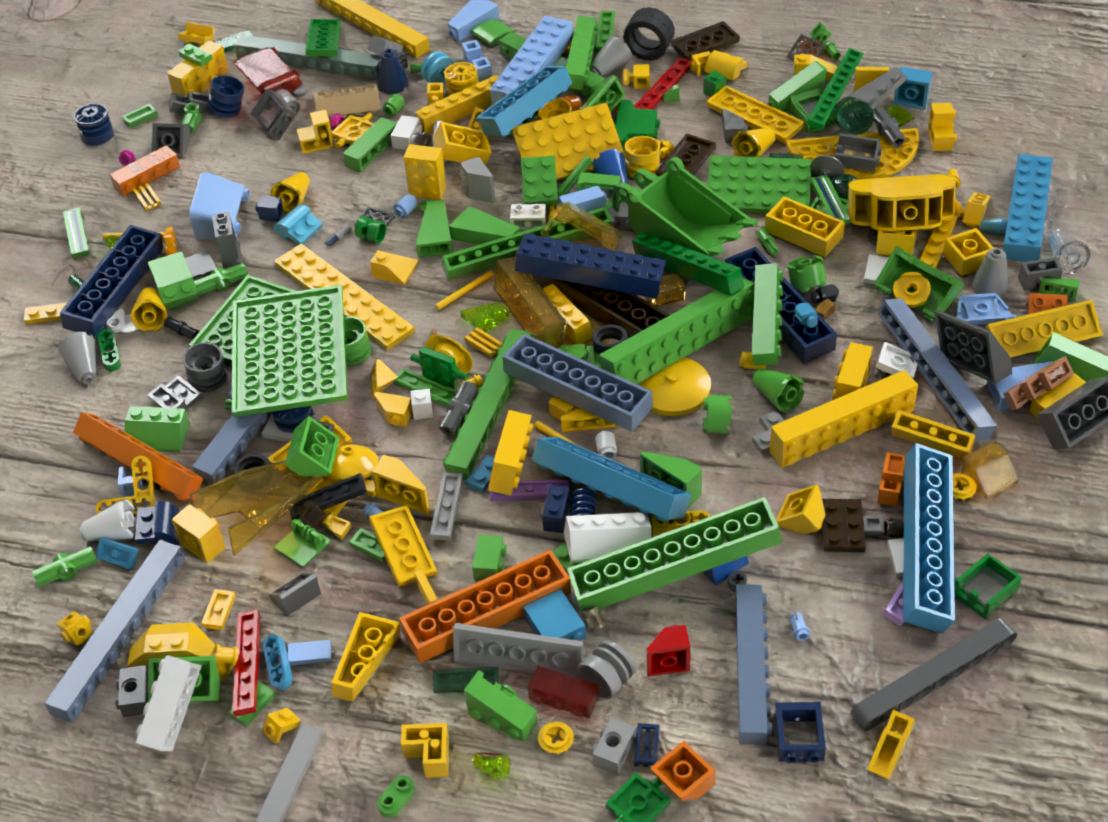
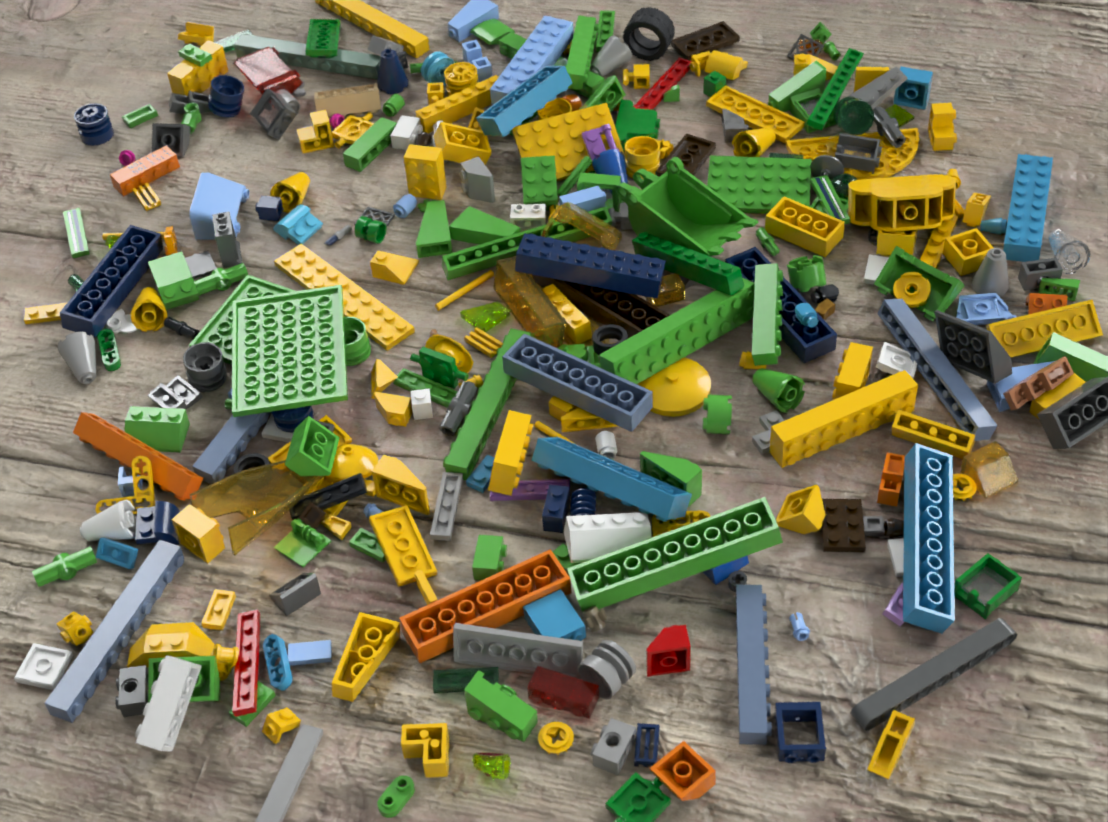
none -> white tile [14,643,73,690]
none -> medium lavender plate [582,124,620,163]

